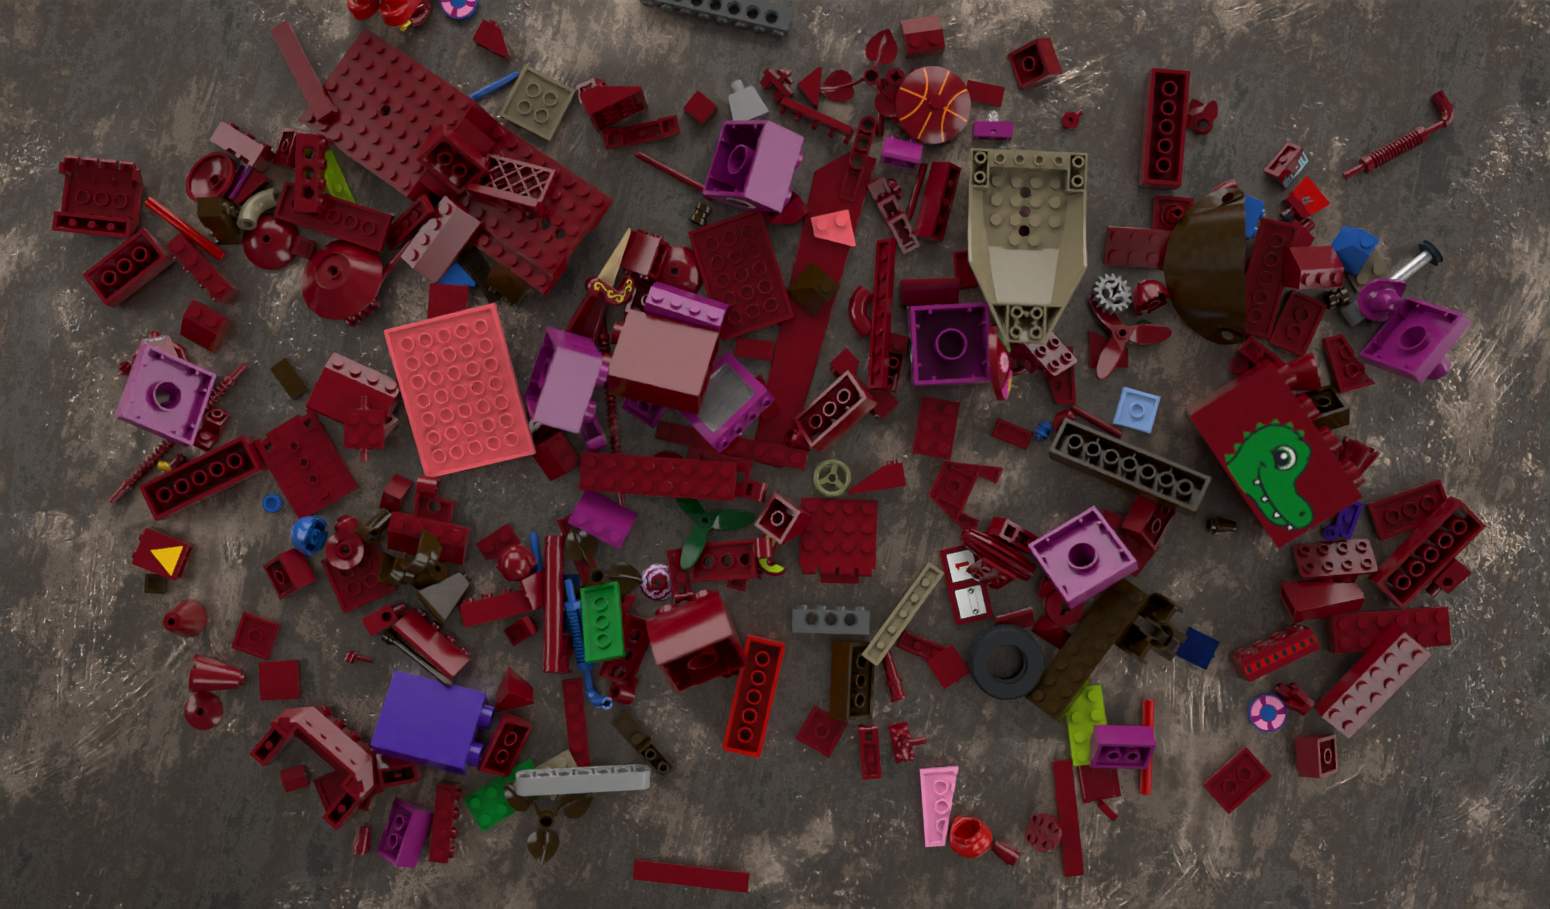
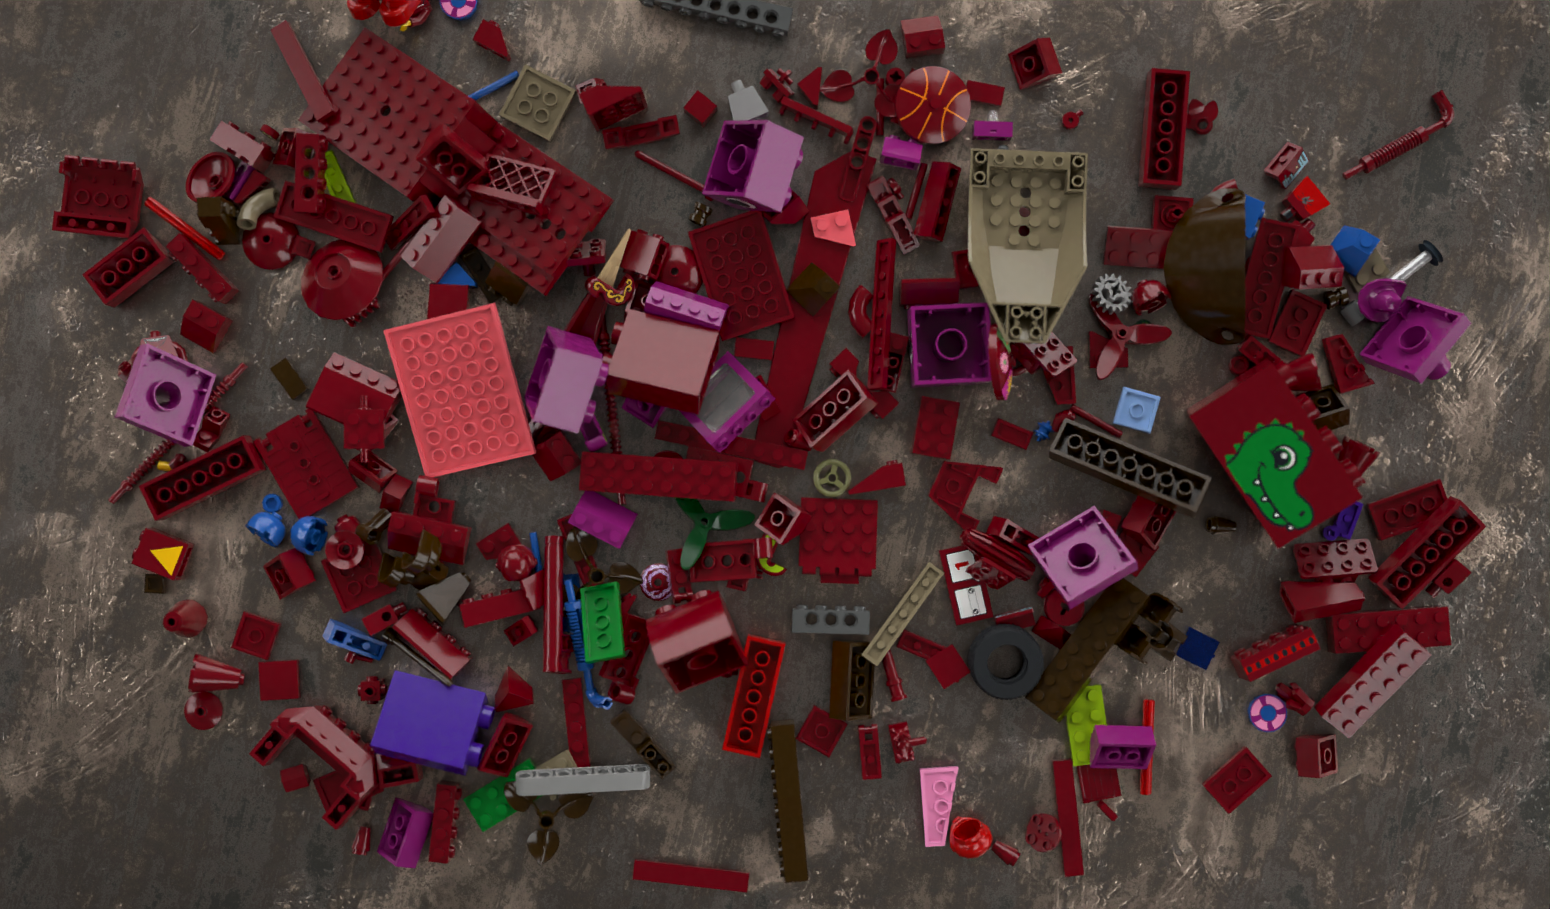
none -> blue cylinder [245,512,286,548]
none -> dark red tile [260,124,280,141]
none -> blue slope [322,618,387,661]
none -> dark red slope [348,451,398,494]
none -> dark red brick [358,676,387,704]
none -> dark red plate [566,238,607,276]
none -> dark brown brick [767,719,808,883]

